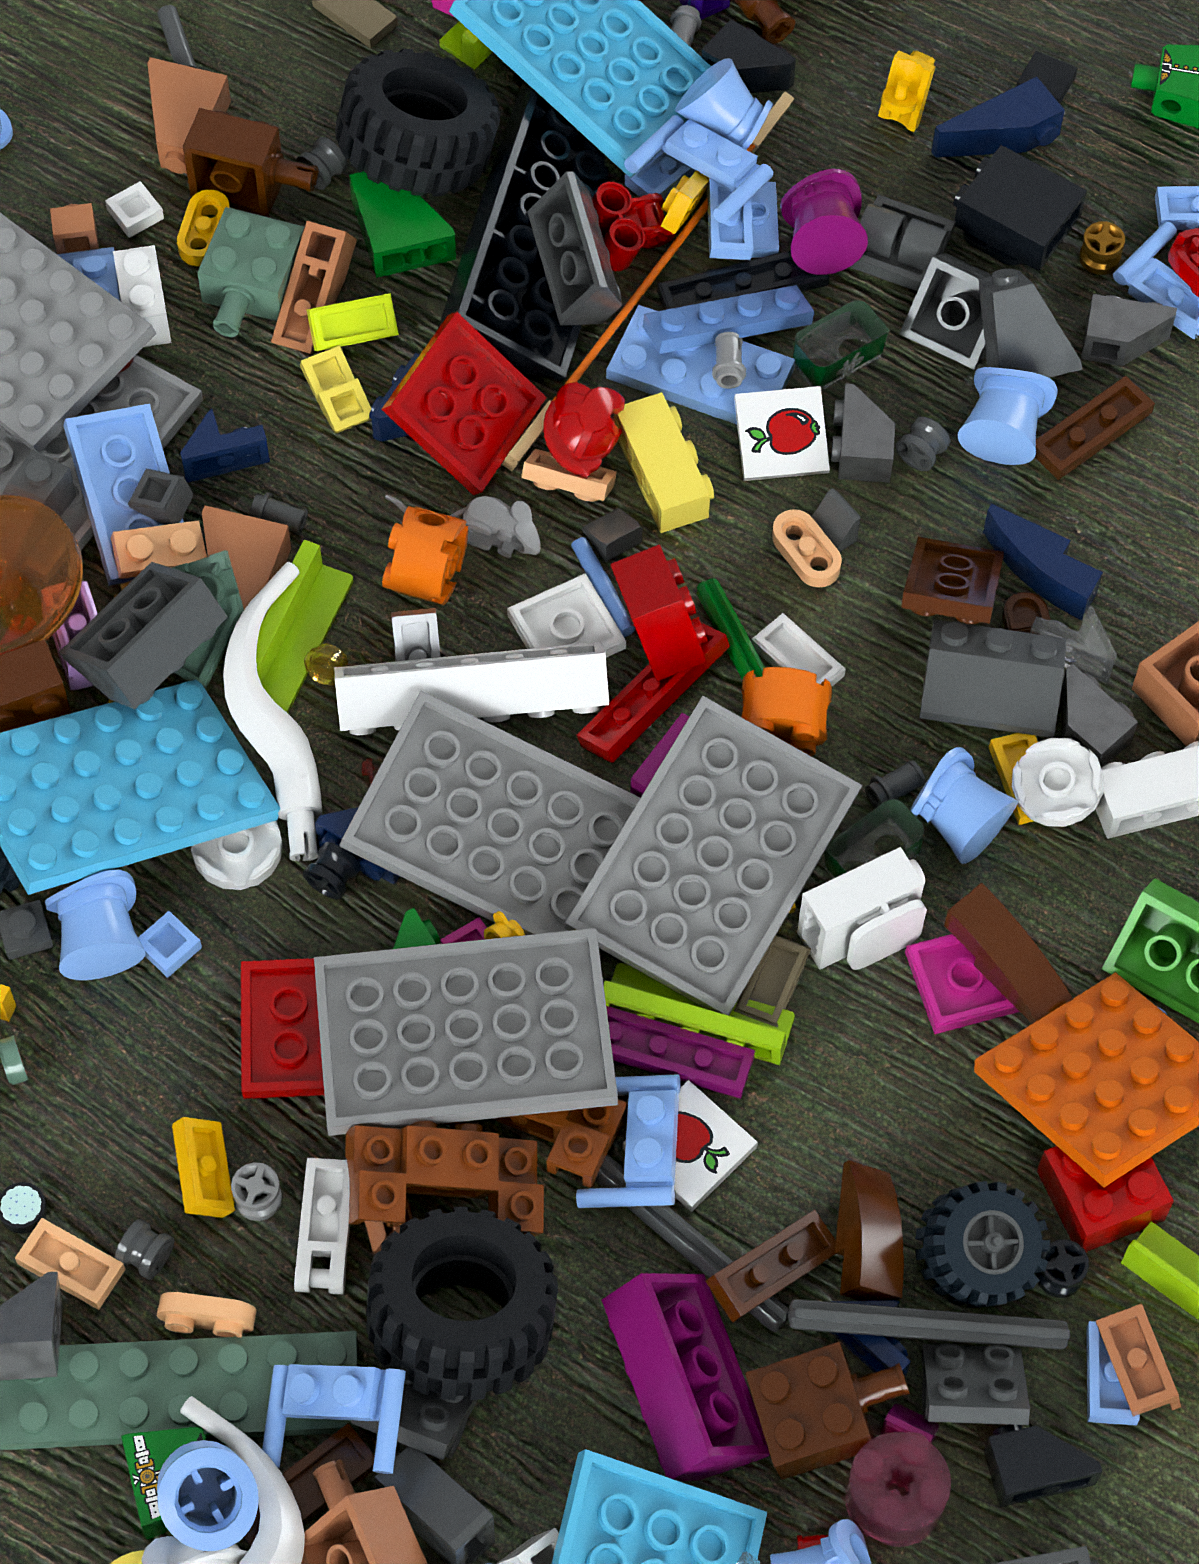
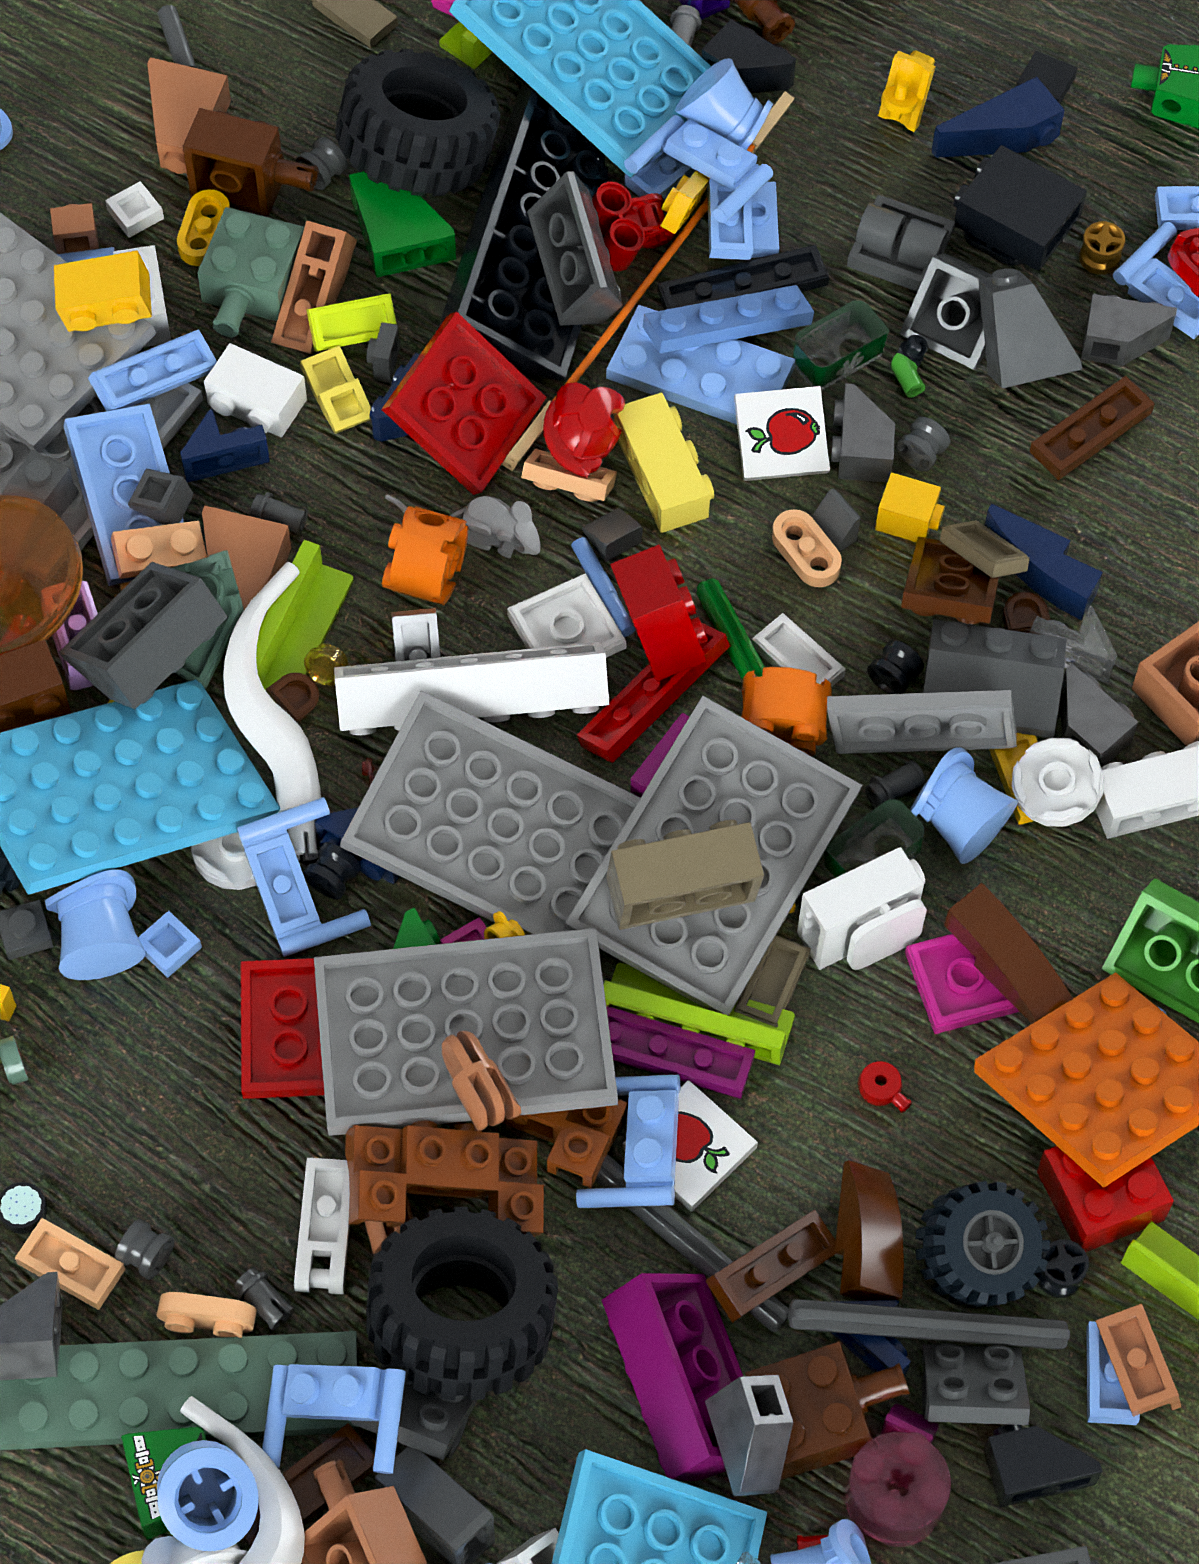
yellow plate [172,1117,235,1218] -> none
light grey wheel [231,1162,282,1221] -> none
light grey pin [712,332,746,389] -> none
magenta hat [780,169,868,275] -> none
light blue hat [958,367,1058,465] -> none
none -> yellow brick [54,250,152,332]
none -> light blue tile [88,329,217,411]
none -> white brick [204,343,307,438]
none -> dark grey pin [233,1267,295,1331]
none -> light blue plate [237,797,371,957]
none -> reddish brown tile [266,673,319,723]
none -> dark grey plate [367,322,400,384]
none -> nougat arm [442,1031,522,1132]
none -> dark tan brick [606,820,764,930]
none -> flat silver slope [705,1375,793,1496]
none -> light grey tile [827,690,1017,754]
none -> red piece [858,1061,912,1113]
none -> black wheel [867,640,924,694]
none -> yellow brick [875,472,945,542]
none -> arm [891,335,928,398]
none -> dark tan tile [940,520,1030,578]

